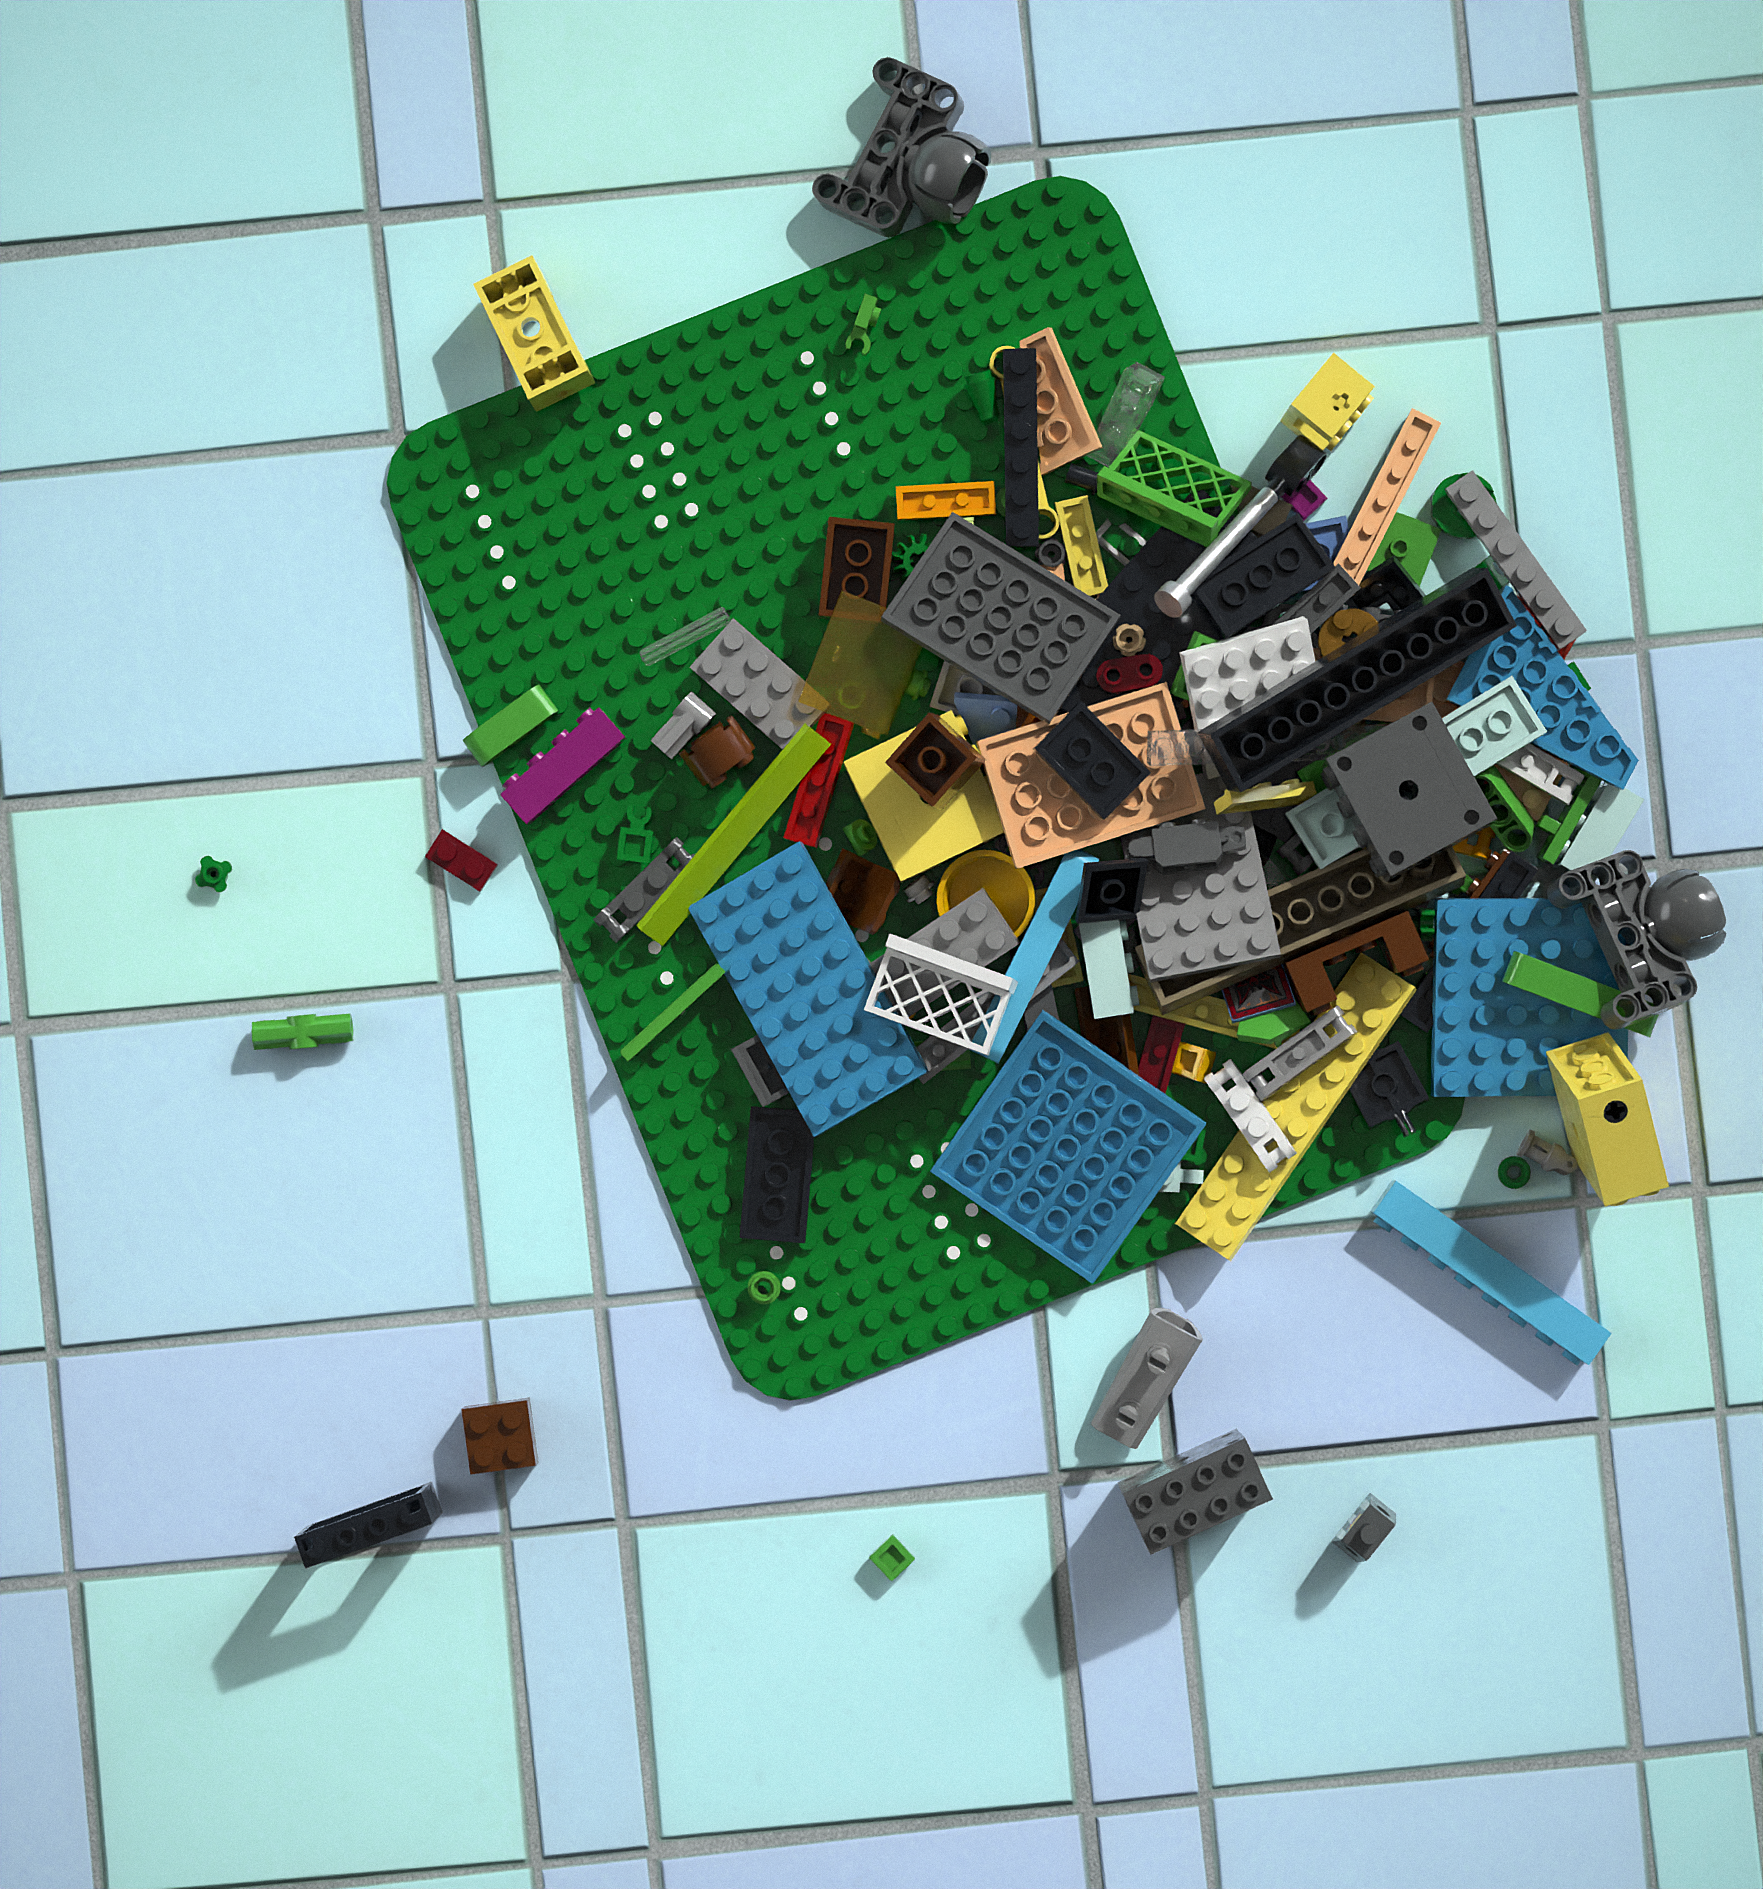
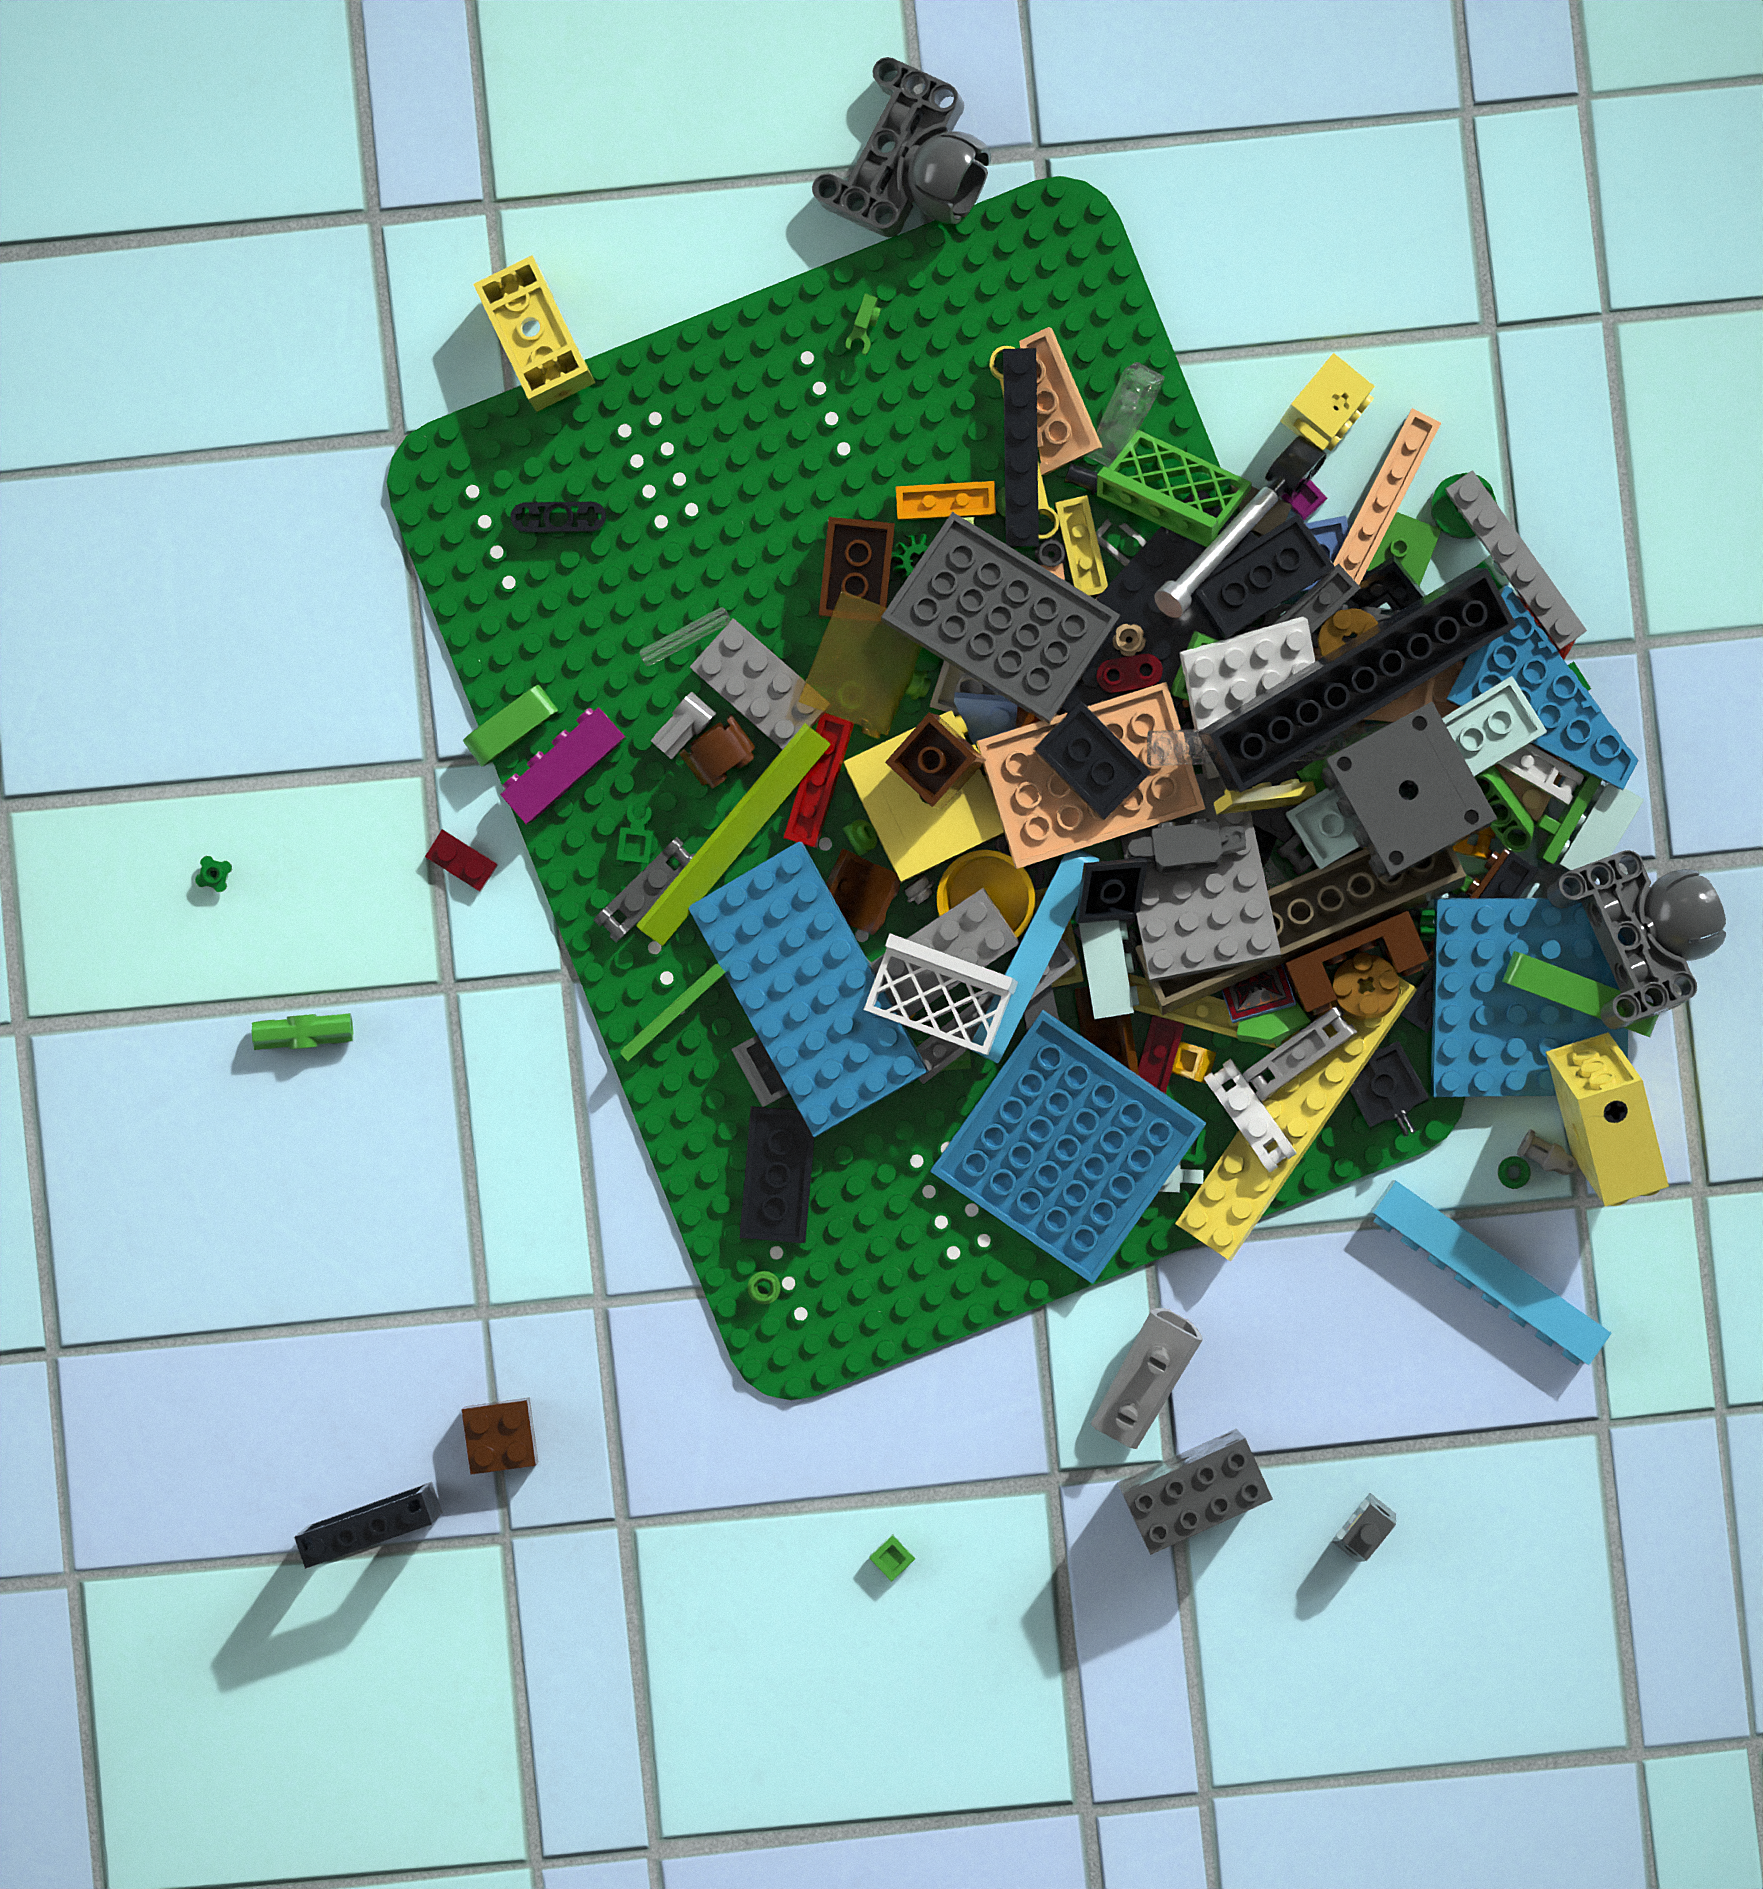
green cone [964,369,1000,420] -> none
none -> black beam [511,501,607,534]
none -> pearl gold plate [1333,952,1399,1020]

